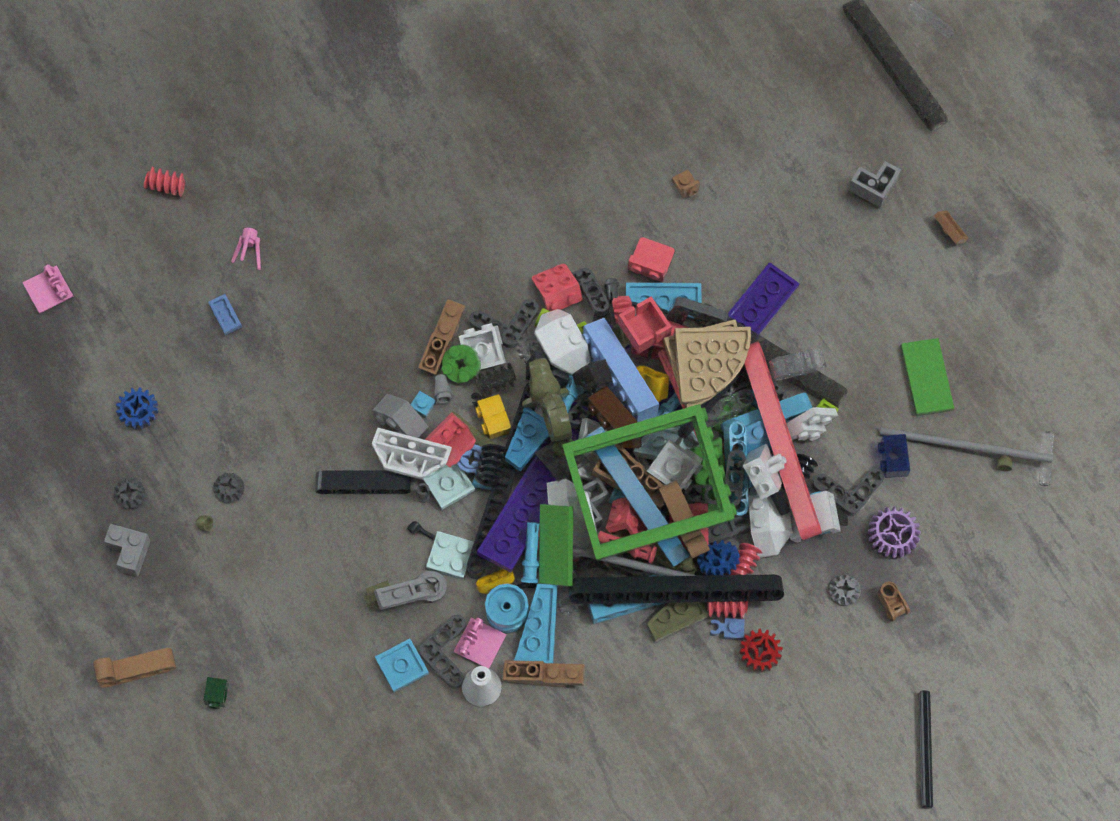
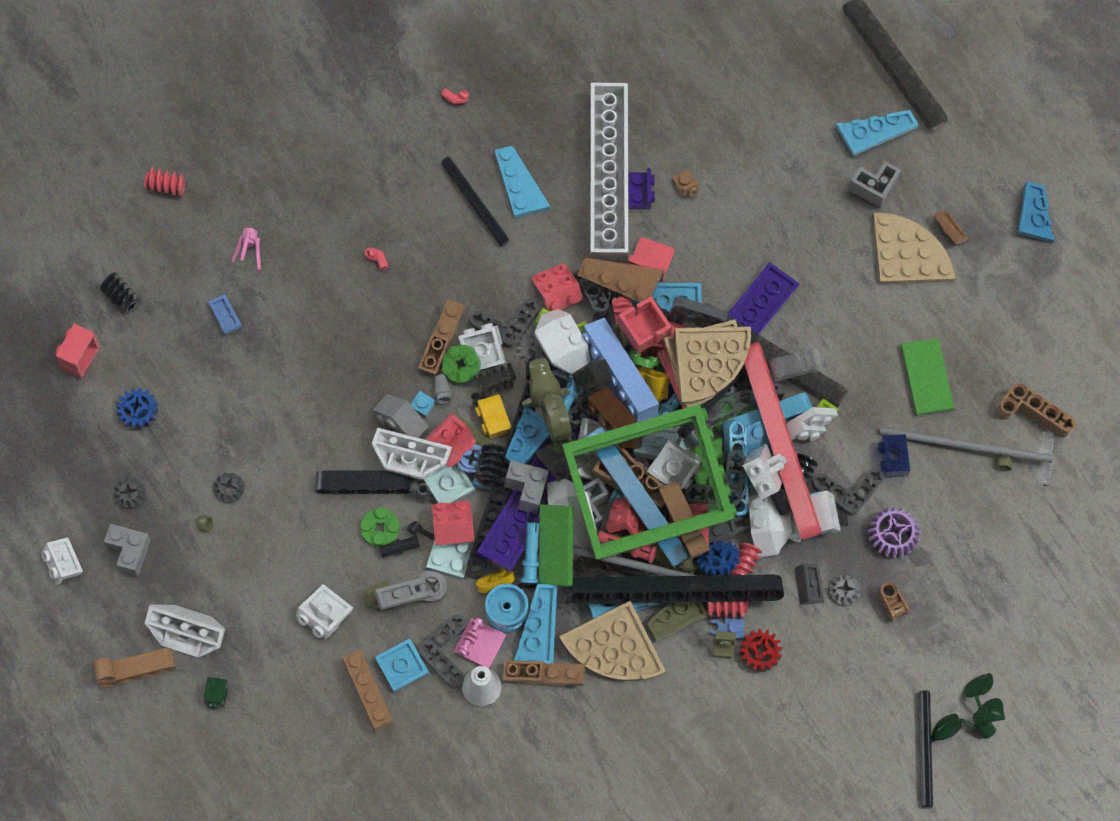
bright pink hinge [23,265,74,314] -> none
none -> white bracket [41,537,83,585]
none -> coral piece [55,323,100,379]
none -> black piece [100,272,141,314]
none -> white wedge [145,605,225,658]
none -> white plate [296,584,353,640]
none -> medium nougat arch [342,649,394,734]
none -> bright green plate [360,507,400,547]
none -> coral arm [364,248,389,271]
none -> black pin [379,535,420,558]
none -> coral piece [431,500,475,545]
none -> coral arm [441,88,469,105]
none -> black axle [442,157,509,246]
none -> medium azure wing [495,146,550,218]
none -> light grey brick [504,460,549,514]
none -> tan plate [559,601,666,680]
none -> medium nougat wedge [578,257,664,302]
none -> white brick [590,83,628,261]
none -> bright green plate [627,349,661,370]
none -> dark purple bracket [628,168,655,209]
none -> olive bracket [713,631,736,658]
none -> dark grey slope [795,564,824,605]
none -> medium azure wing [836,110,919,156]
none -> tan plate [873,213,955,284]
none -> dark green plant [931,673,1005,743]
none -> medium nougat beam [997,383,1076,438]
none -> dark azure wing [1017,181,1055,243]

